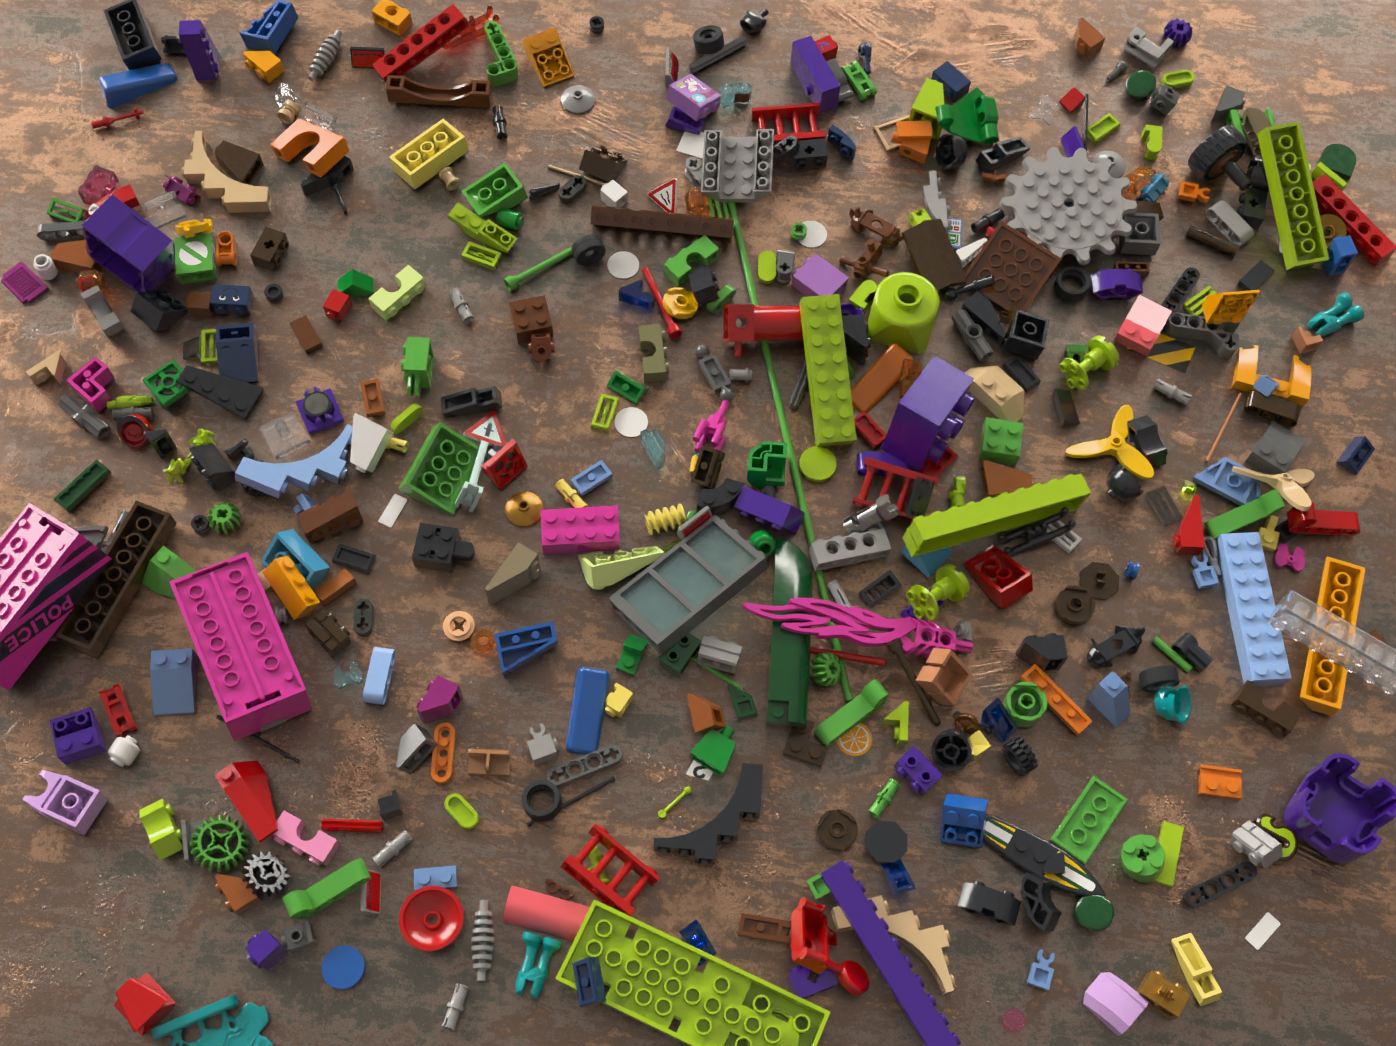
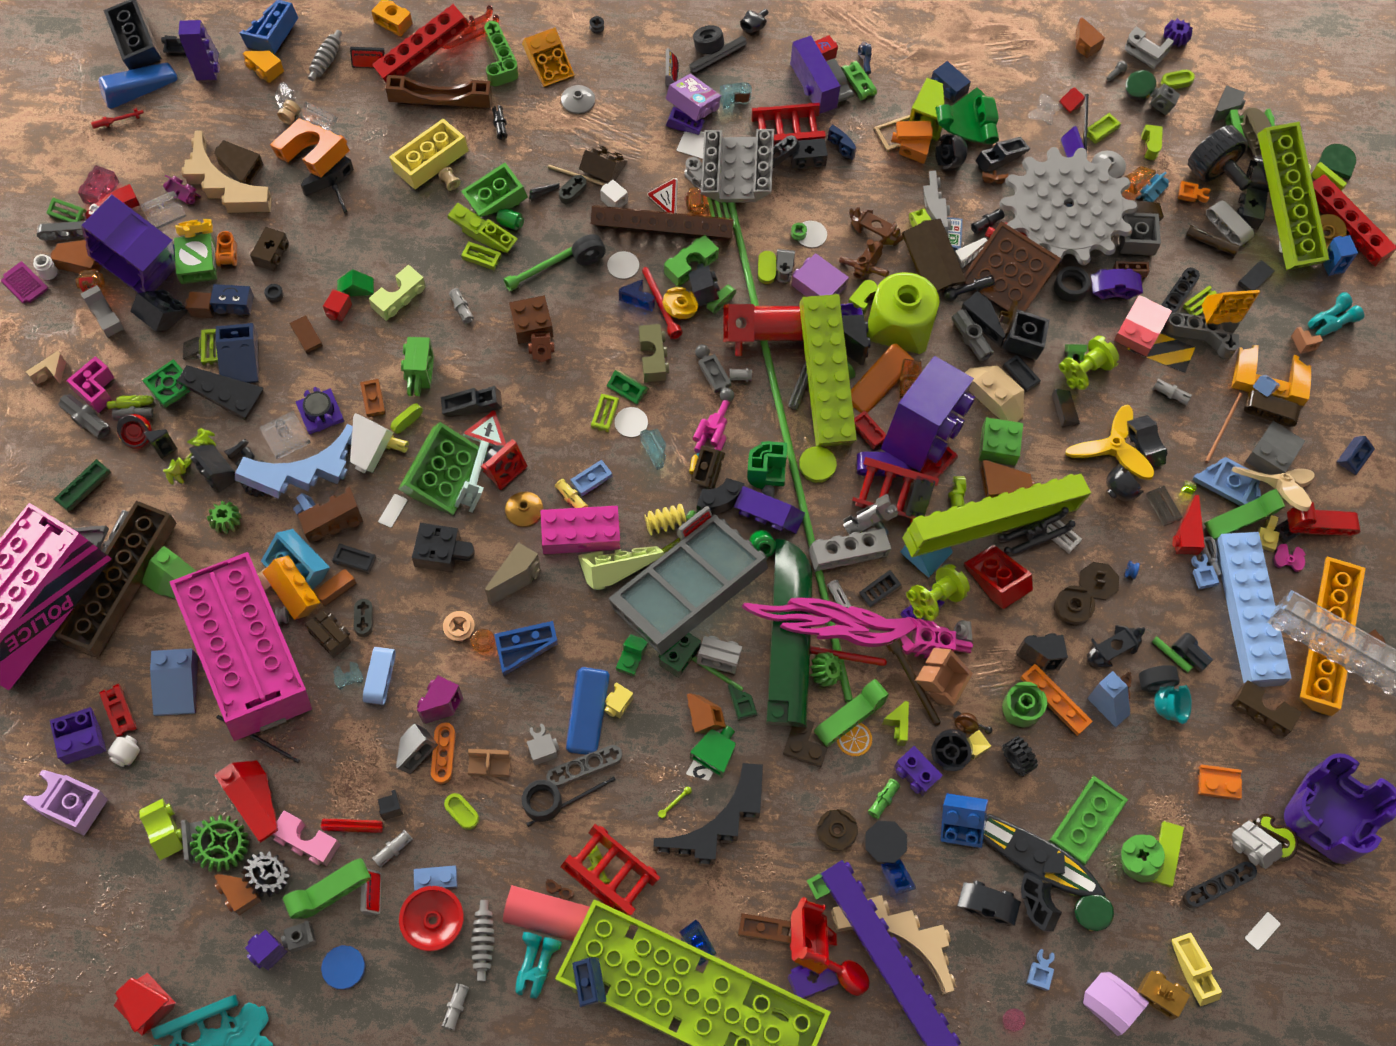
black bush [191,515,210,534] -> none
clear blue slope [981,698,1018,742] -> none

